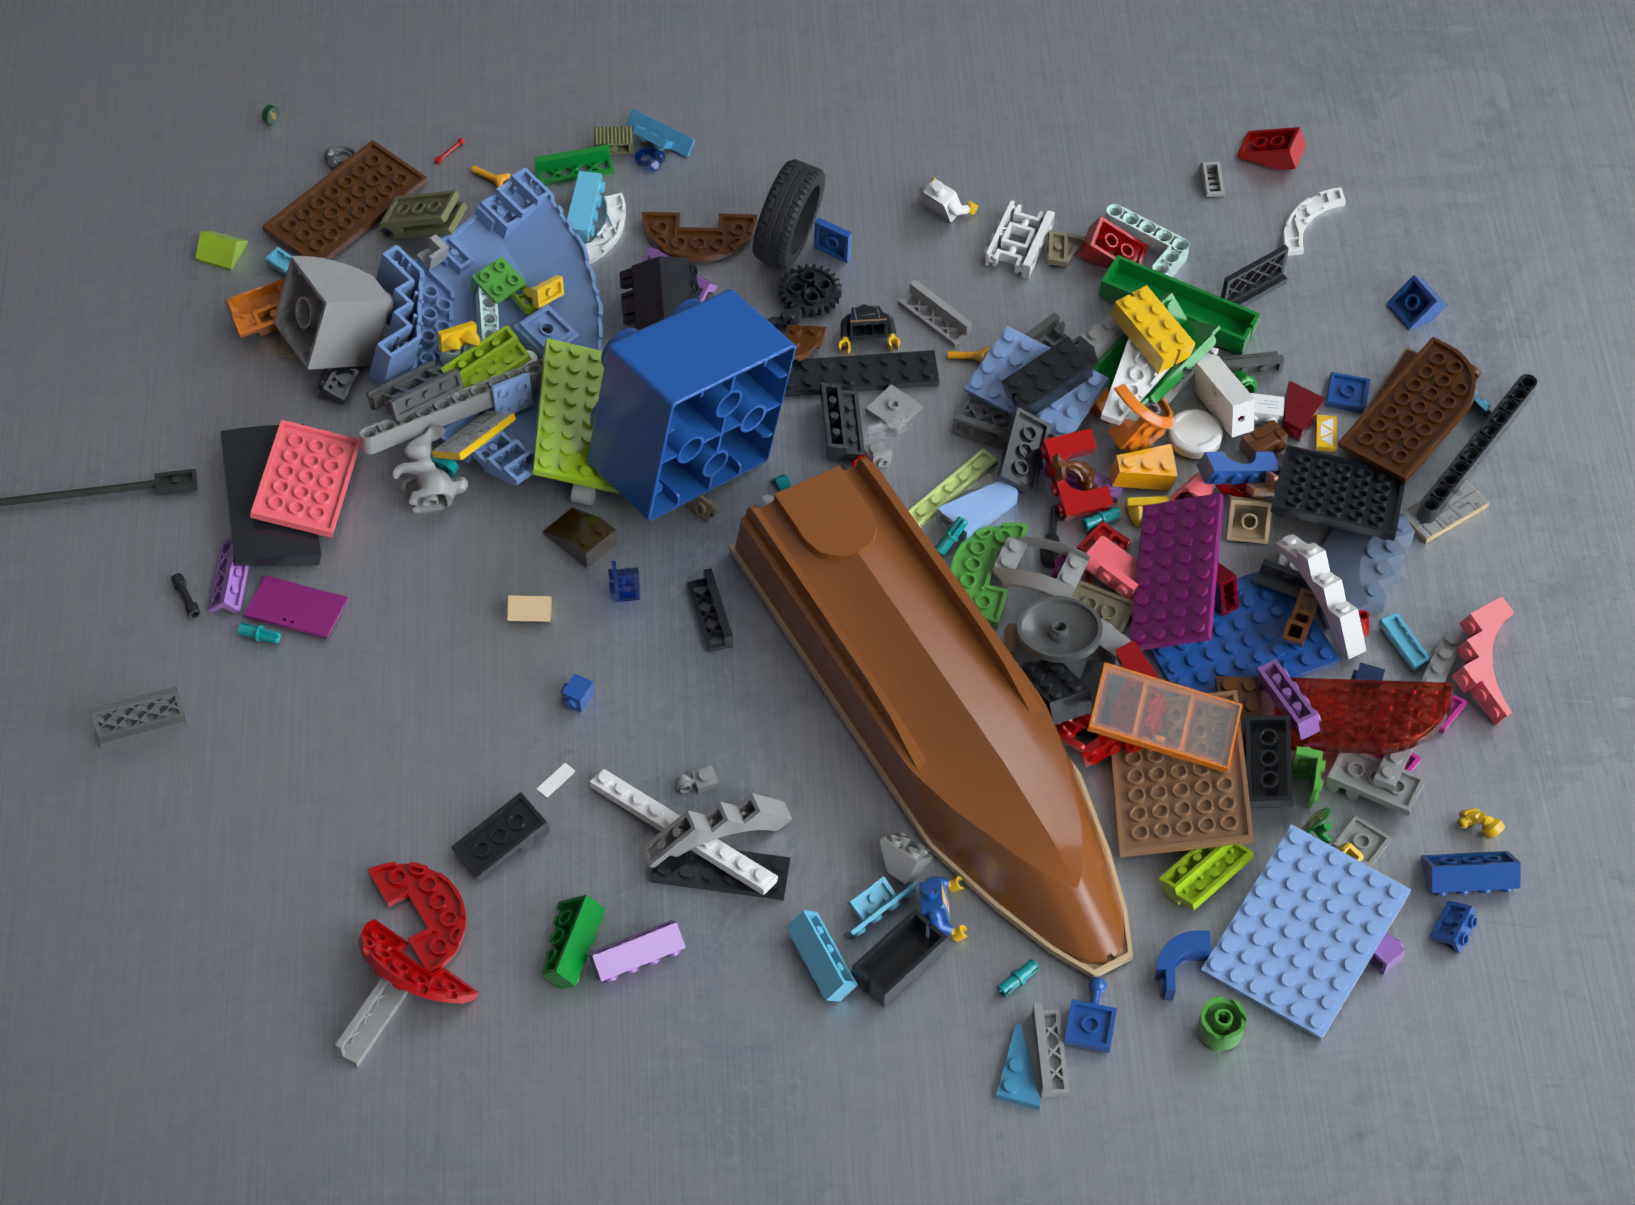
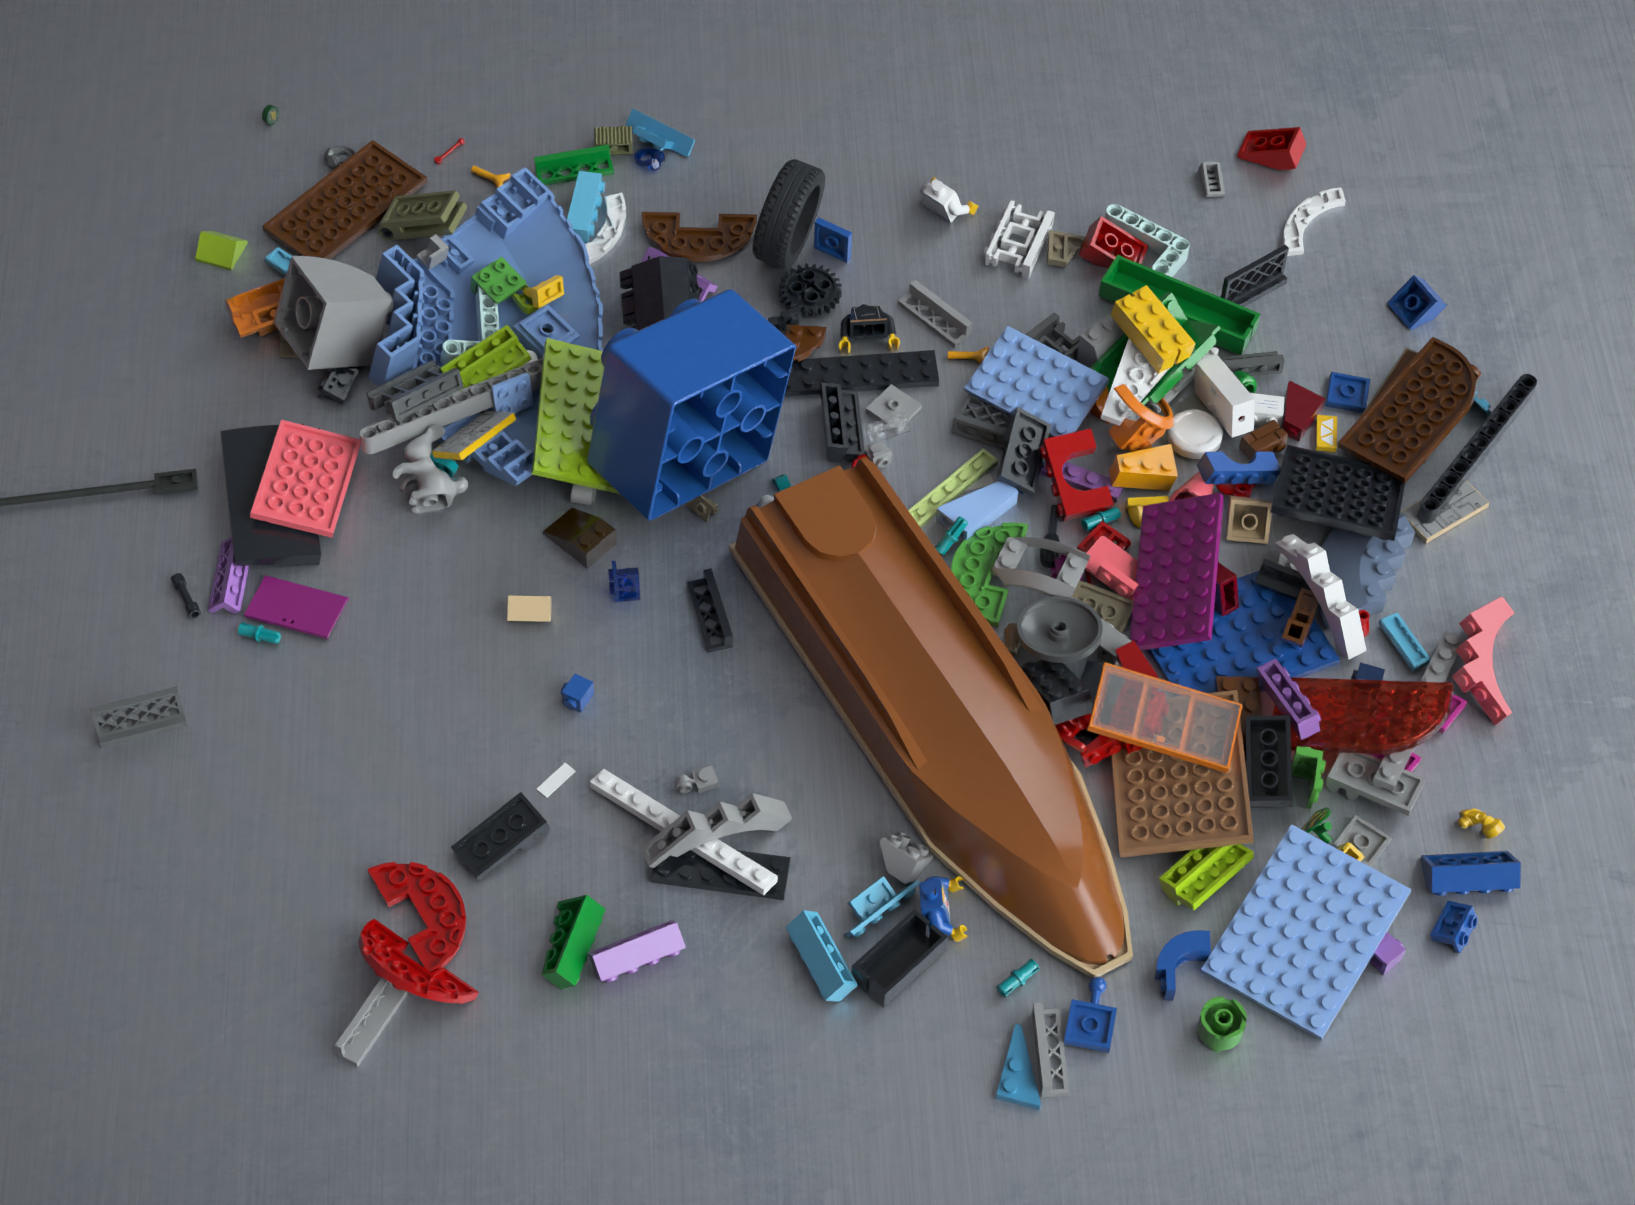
yellow tile [437,321,480,353] -> none
black piece [1001,337,1093,416] -> none
reddish brown animal [1053,454,1098,491] -> none
nougat bracket [1246,471,1279,499] -> none

